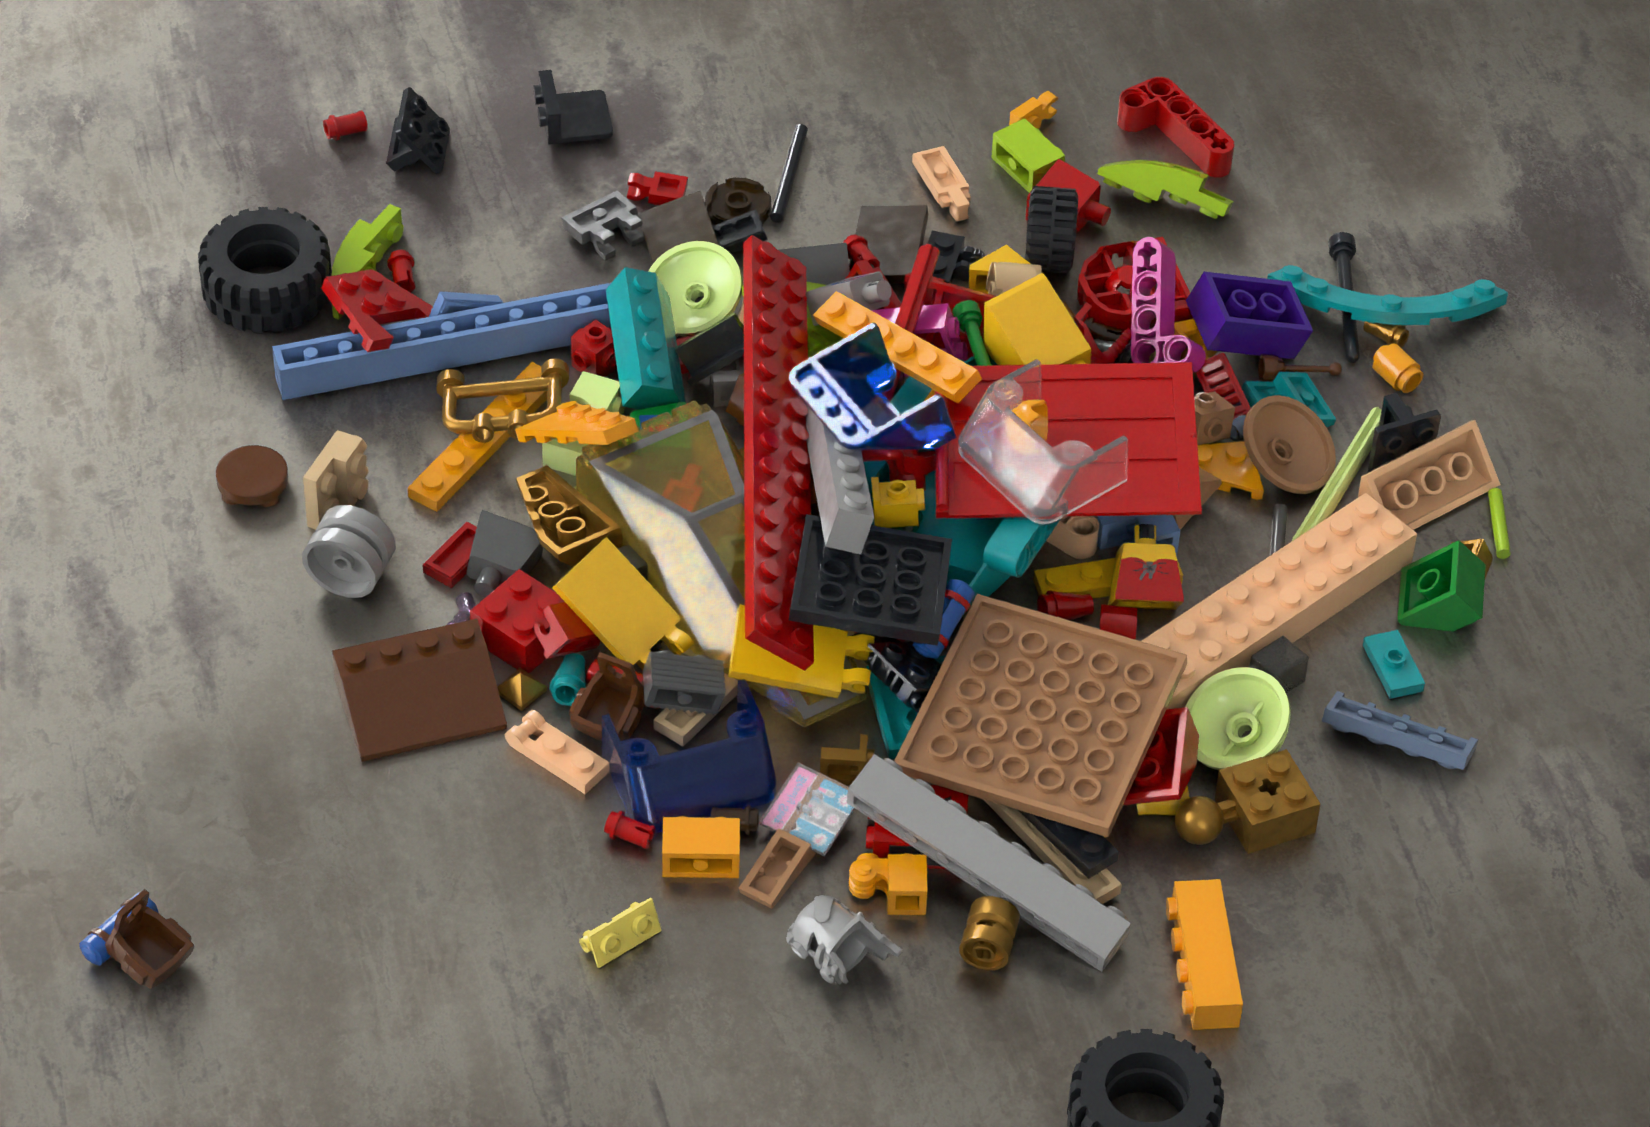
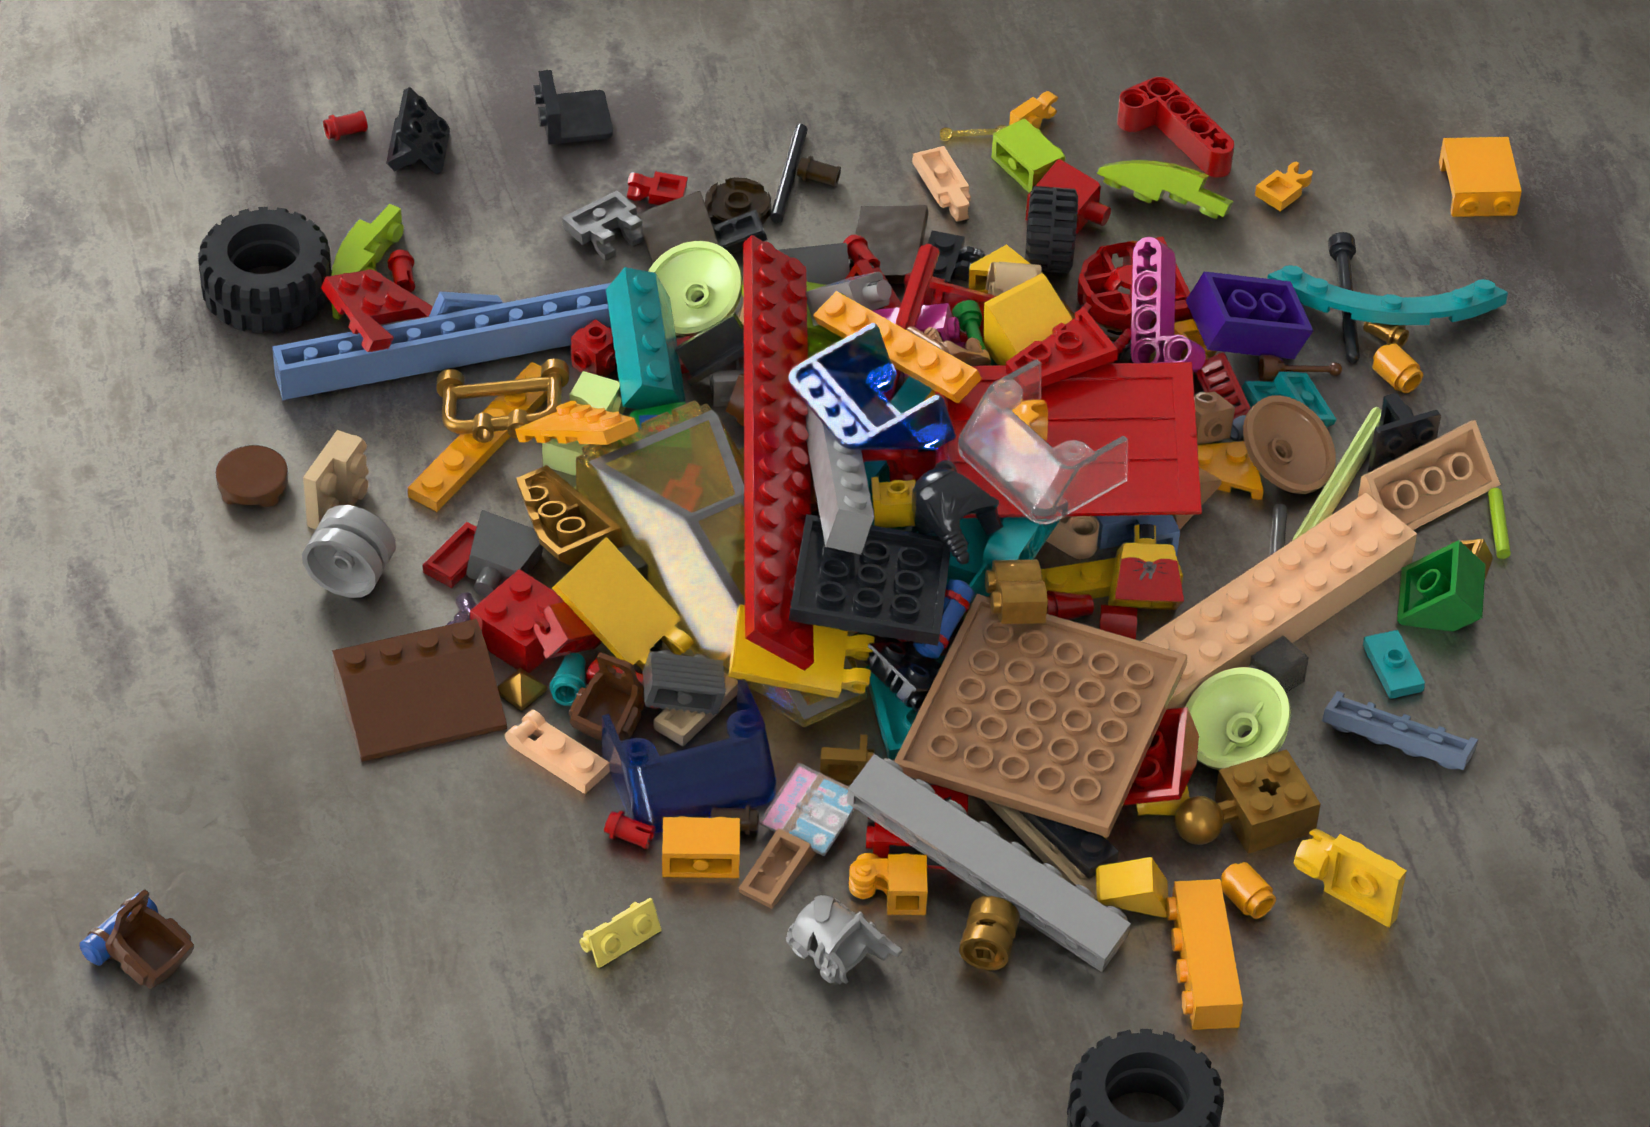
none -> dark brown pin [797,156,841,187]
none -> medium nougat helmet [907,326,991,366]
none -> black piece [912,460,1004,564]
none -> clear yellow hinge [940,124,1007,141]
none -> pearl gold brick [985,559,1048,624]
none -> red wing [1006,307,1118,394]
none -> yellow slope [1096,857,1168,918]
none -> light orange brick [1221,862,1276,919]
none -> light orange plate [1255,161,1313,212]
none -> yellow plate [1293,829,1407,928]
none -> light orange panel [1439,137,1522,217]

